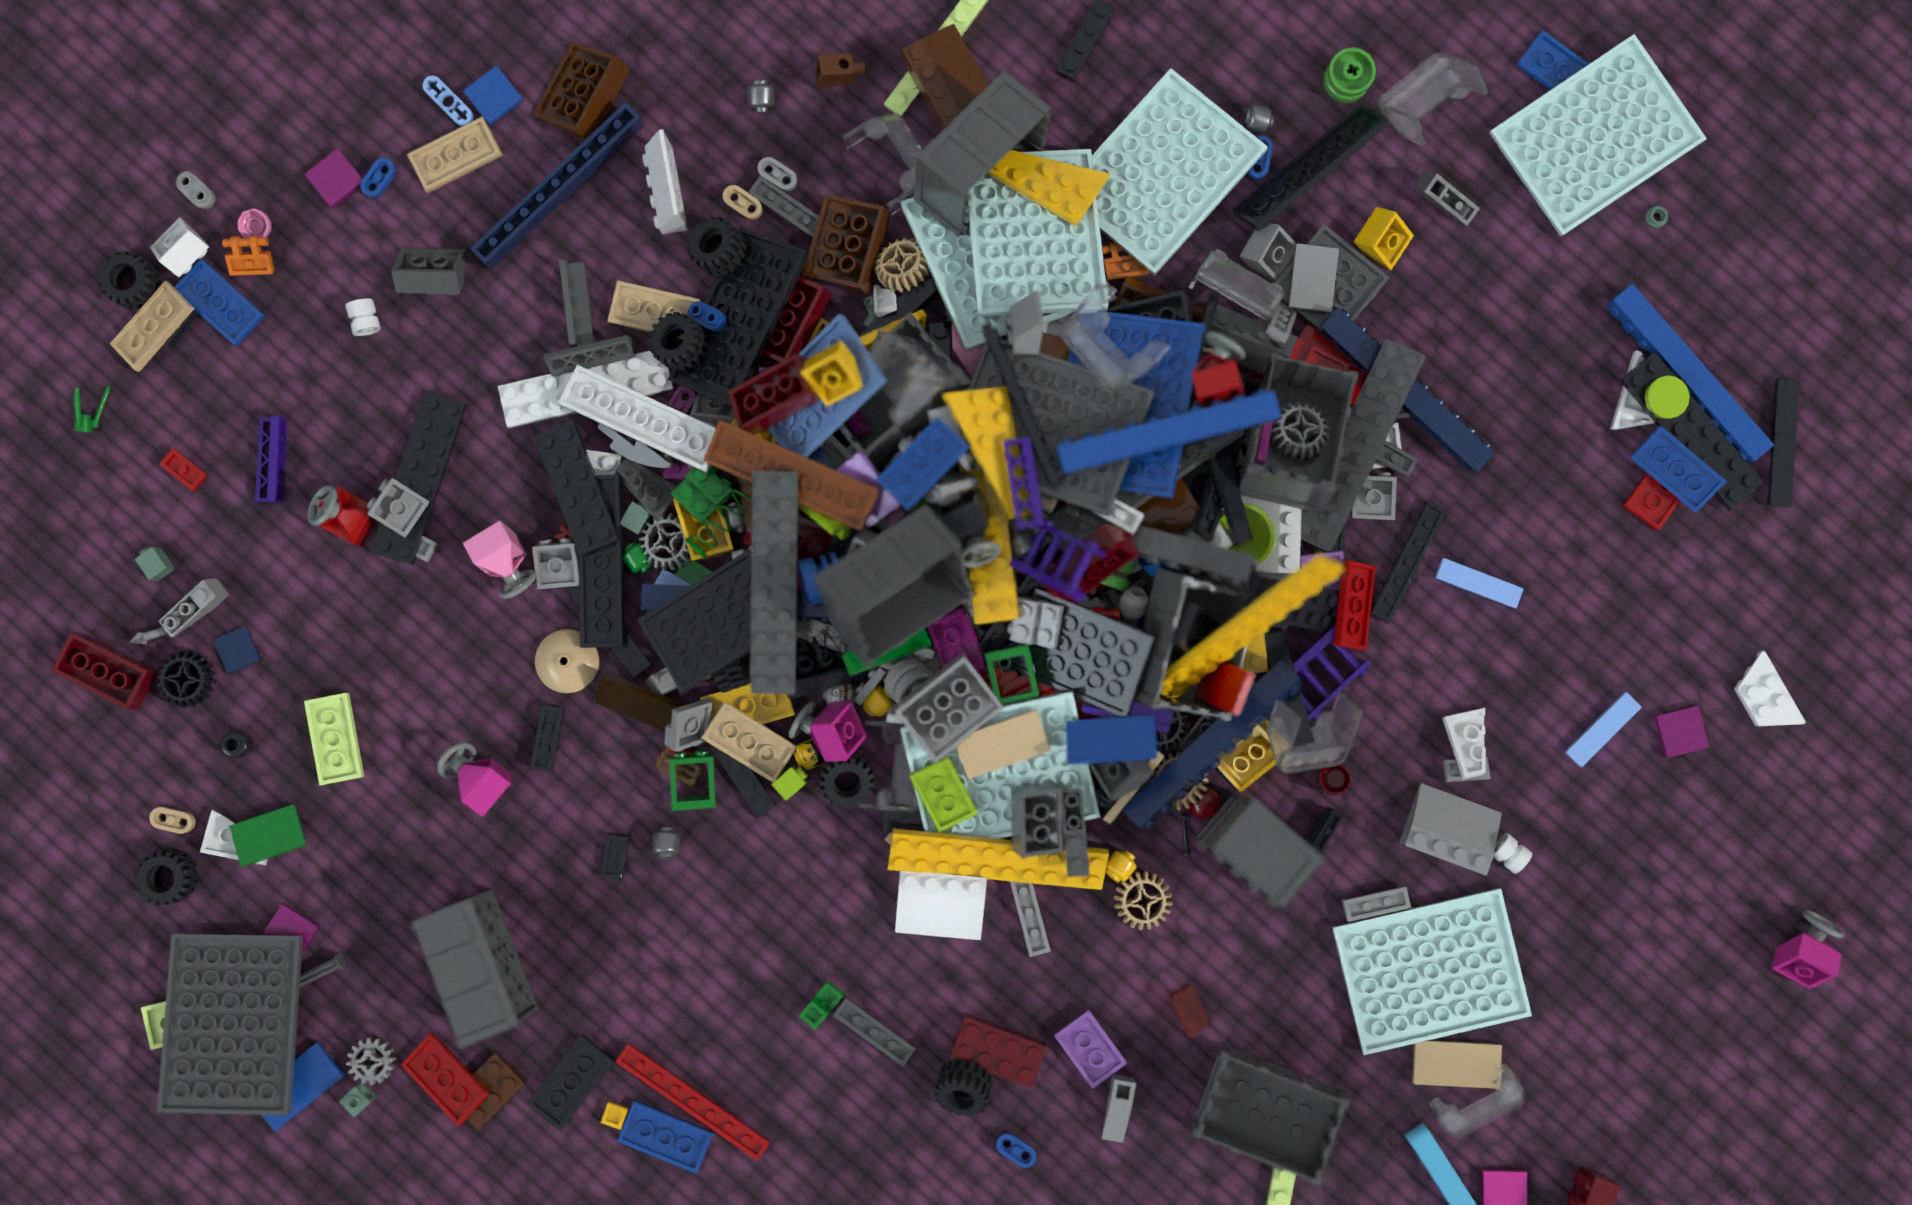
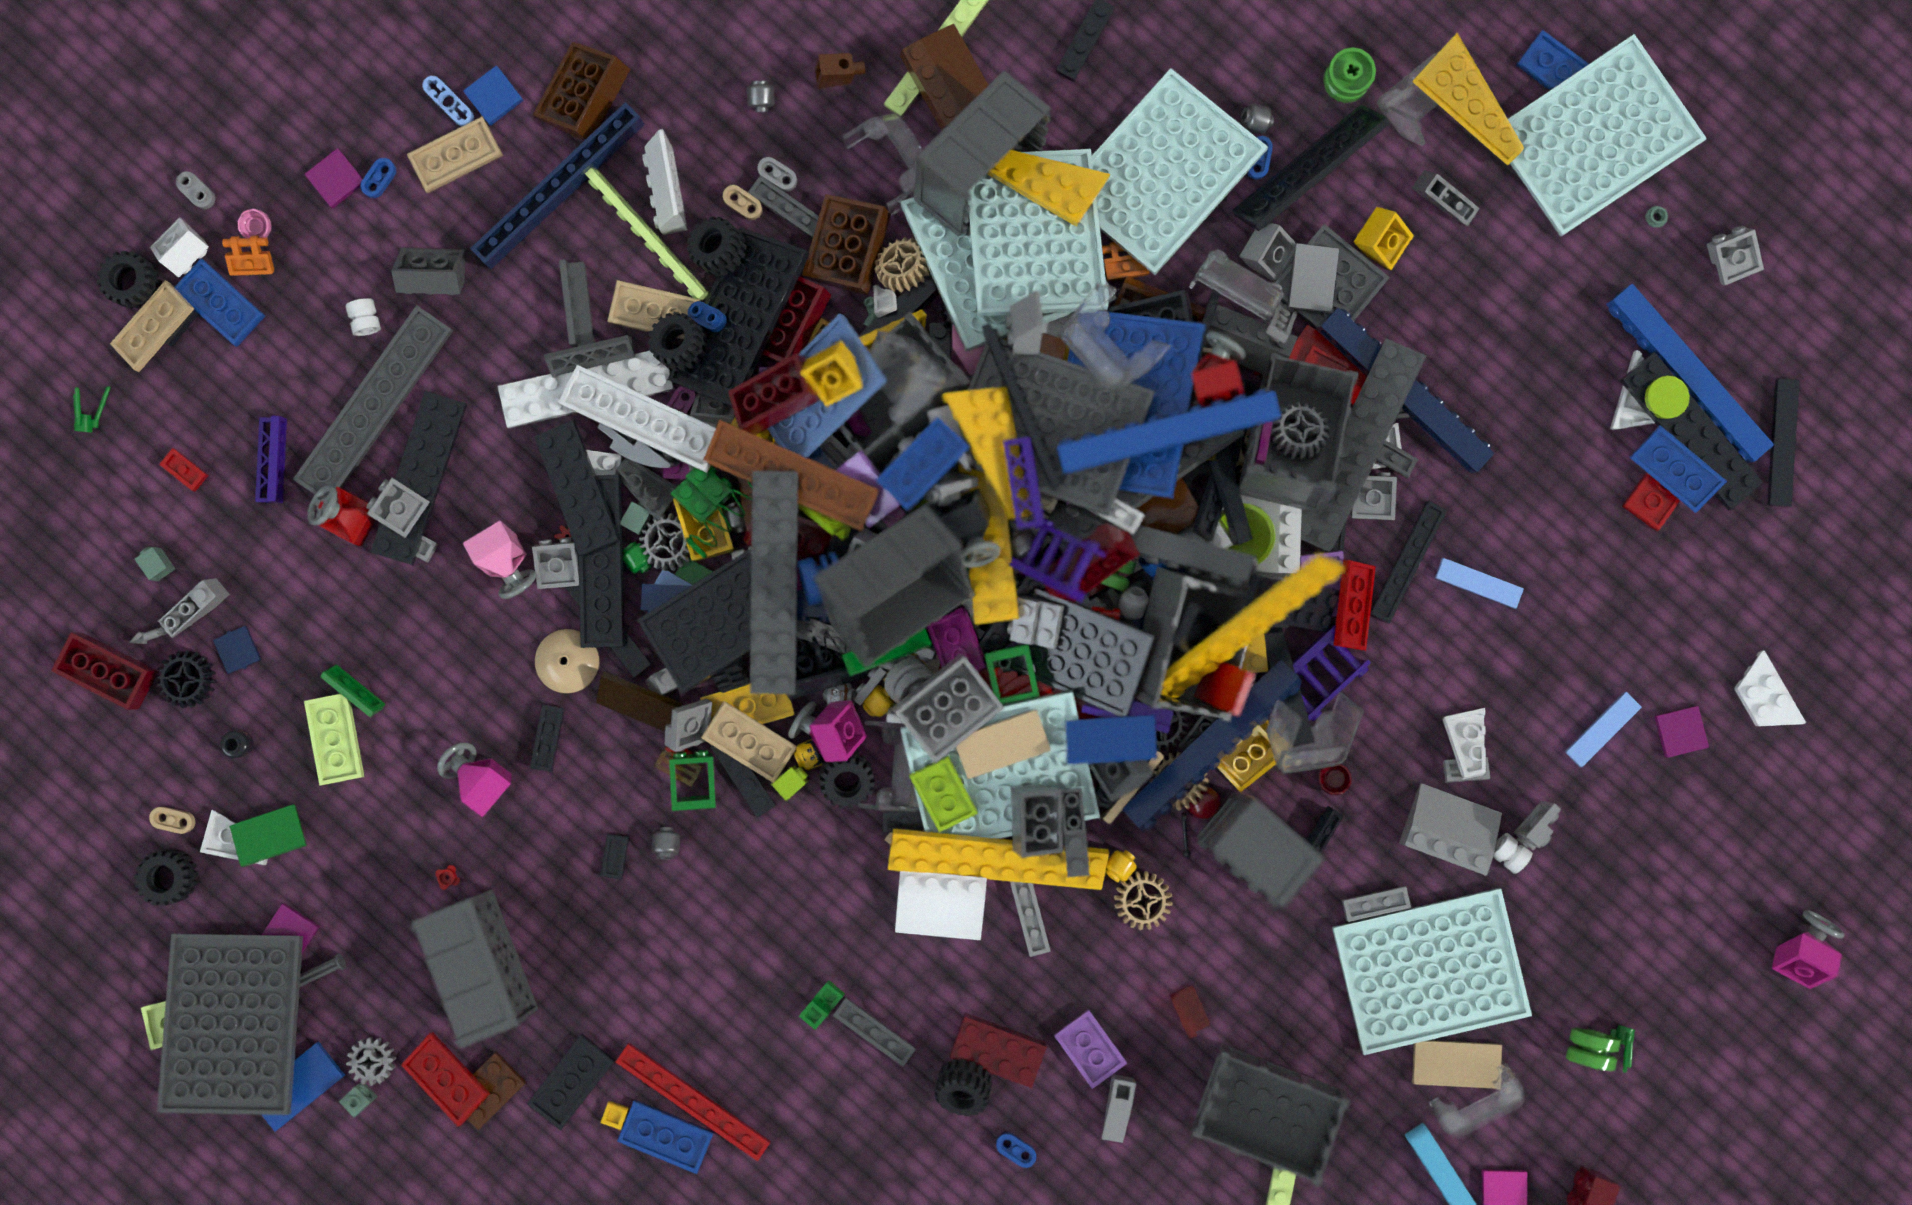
none -> dark grey plate [293,305,453,499]
none -> green tile [321,664,385,717]
none -> red plate [435,865,460,890]
none -> yellowish green plate [585,168,709,300]
none -> yellow wing [1412,33,1524,166]
none -> light grey plate [1513,801,1561,850]
none -> bright green wheel [1566,1027,1621,1071]
none -> green plant [1594,1025,1635,1073]
none -> light grey plate [1707,226,1764,285]

